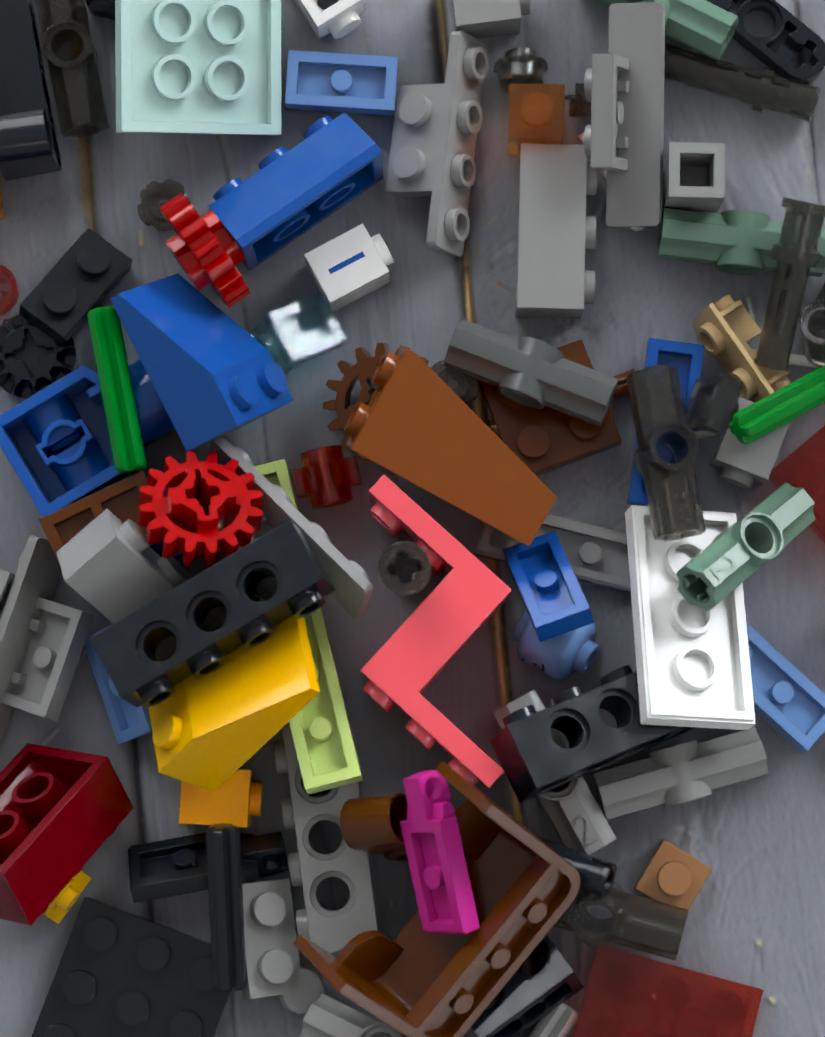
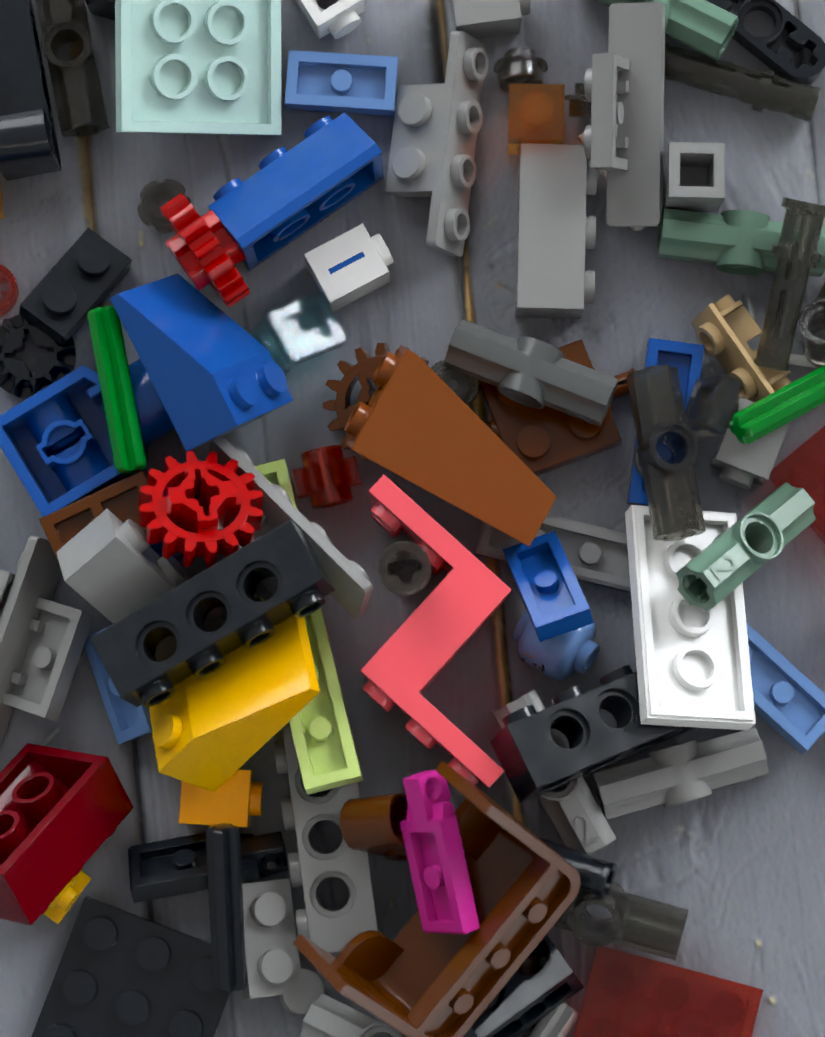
medium nougat plate [634,839,712,917] -> none

